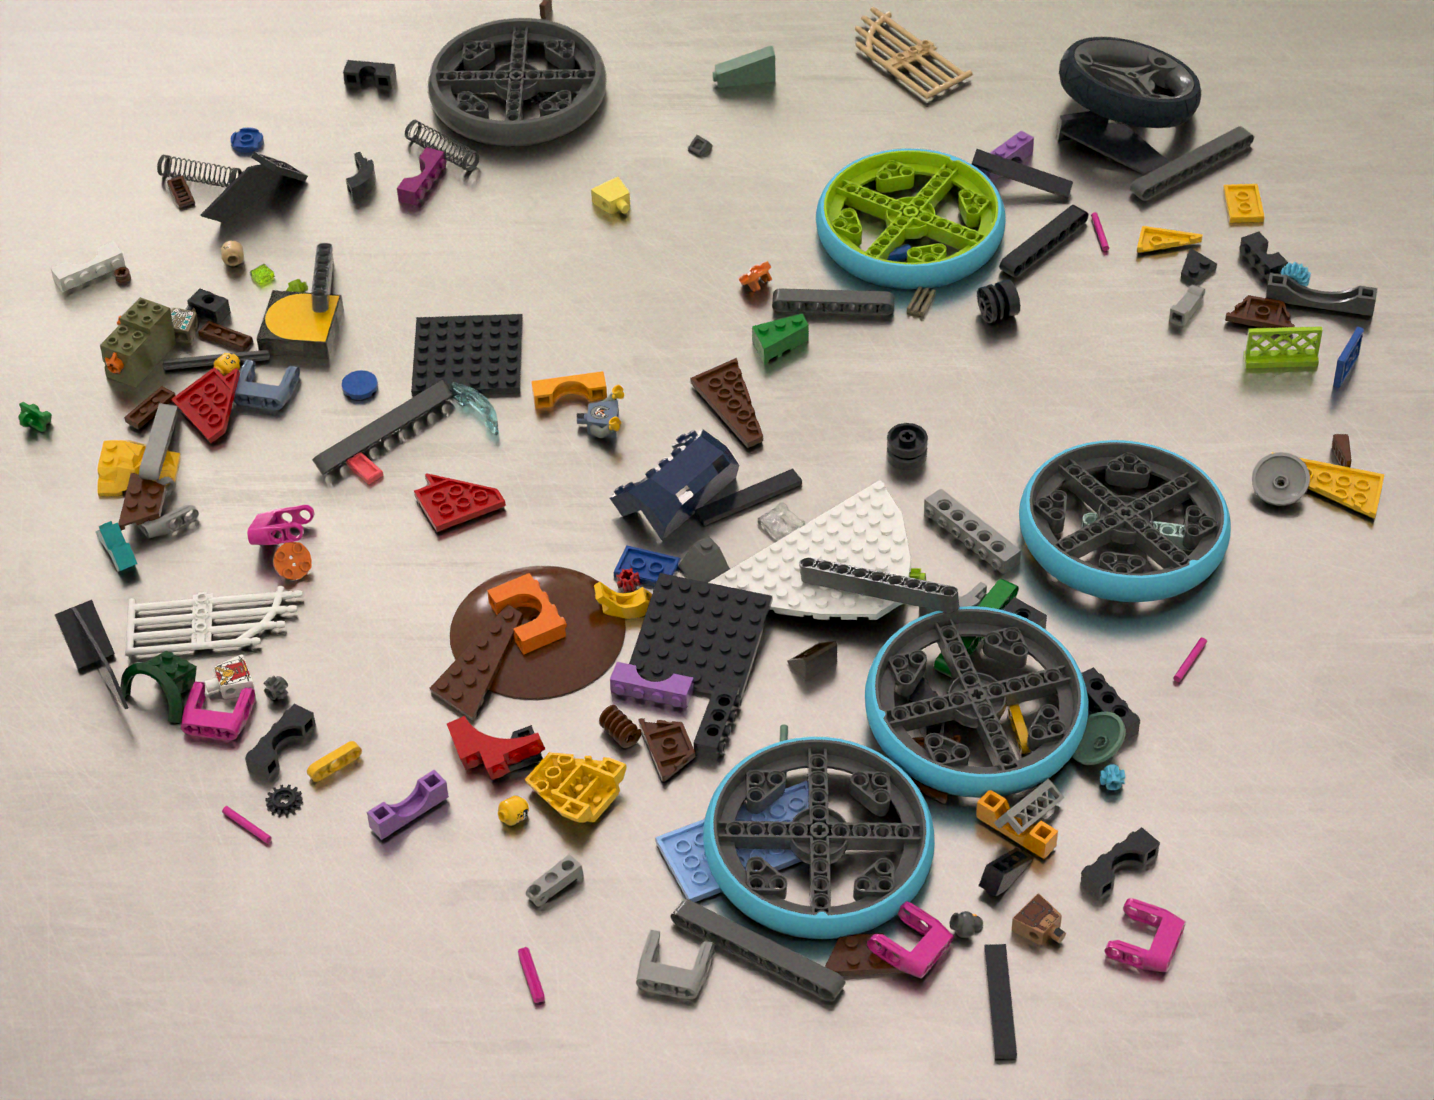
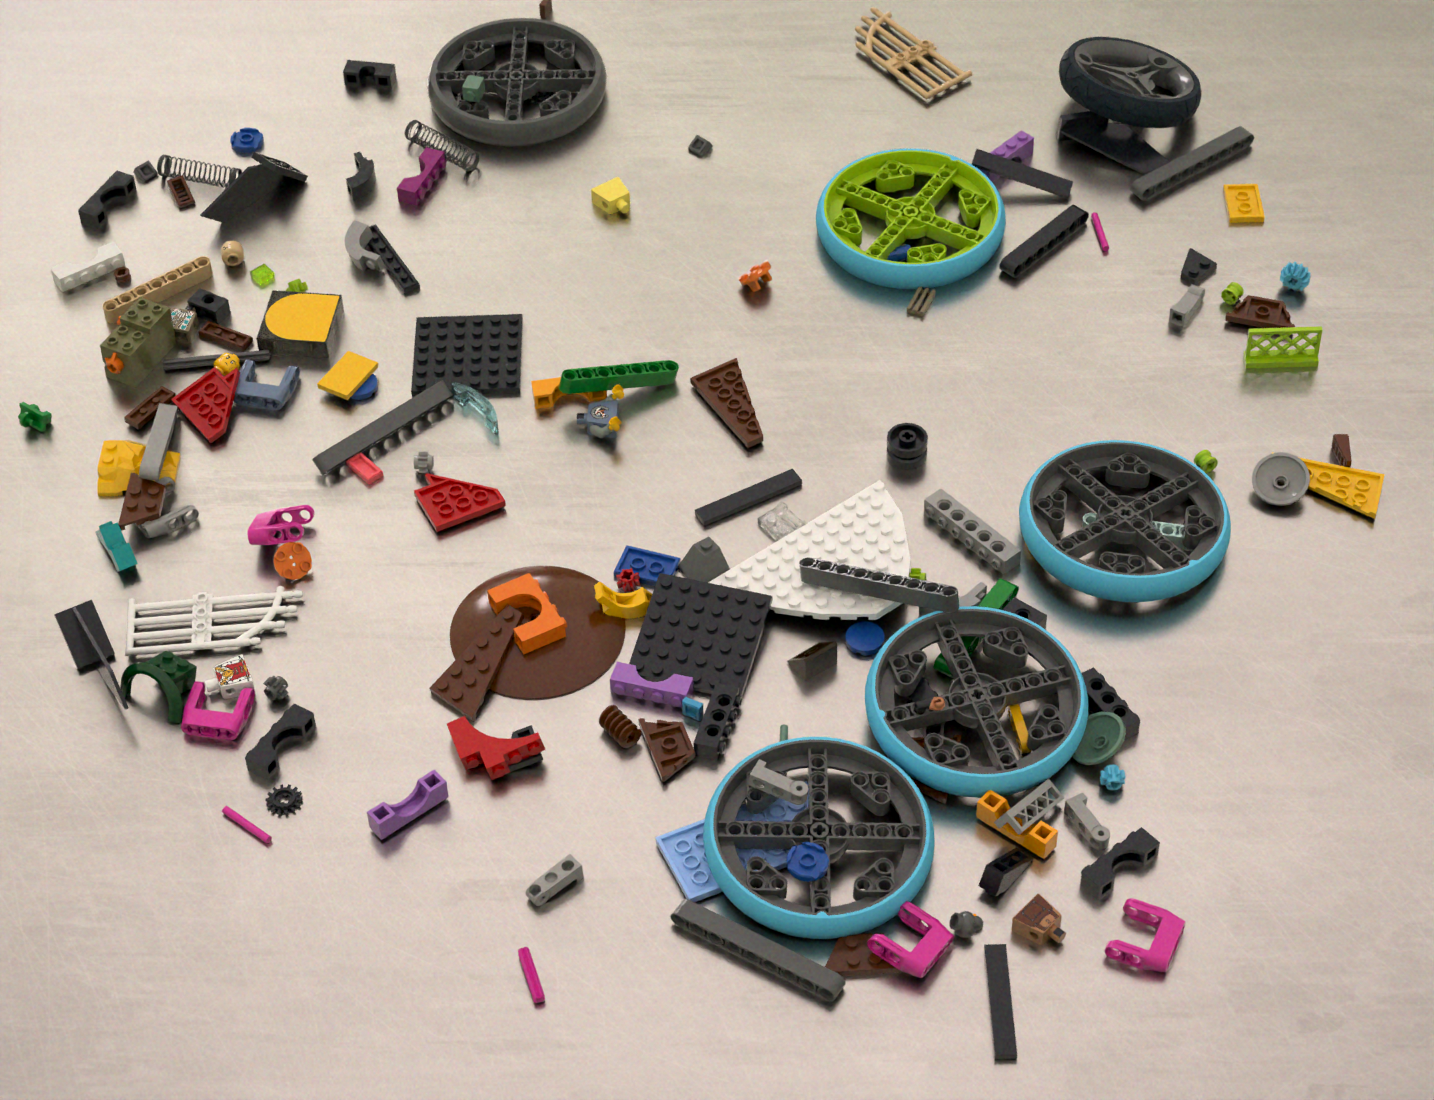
yellow beam [307,741,362,782] -> none
dark grey beam [311,243,333,313] -> none
yellow head [498,795,529,826] -> none
yellow wedge [525,752,627,823] -> none
dark blue wedge [610,429,739,541] -> none
light grey connector [636,930,714,999] -> none
sand green slope [712,46,776,88] -> none
green wedge [752,313,809,365] -> none
dark grey beam [772,288,895,315] -> none
black wheel [977,279,1021,323] -> none
yellow wing [1137,226,1203,253] -> none
dark pink bar [1173,637,1207,682] -> none
black arch [1239,231,1288,281] -> none
dark grey arch [1266,273,1377,316] -> none
blue tile [1333,326,1364,388] -> none
none -> black arch [78,171,136,229]
none -> tan beam [102,256,213,323]
none -> dark grey slope [133,160,158,182]
none -> yellow tile [317,351,378,400]
none -> light grey arch [345,220,385,271]
none -> black tile [367,224,420,294]
none -> light grey gear [414,451,434,473]
none -> sand green brick [462,75,485,102]
none -> green beam [559,360,679,394]
none -> dark azure tile [682,697,704,721]
none -> light grey leg [749,759,808,805]
none -> blue tile [786,842,829,882]
none -> blue tile [845,621,885,656]
none -> arm [914,697,945,712]
none -> light grey leg [1064,792,1110,850]
none -> lime wheel [1194,450,1218,473]
none -> lime wheel [1221,282,1244,305]

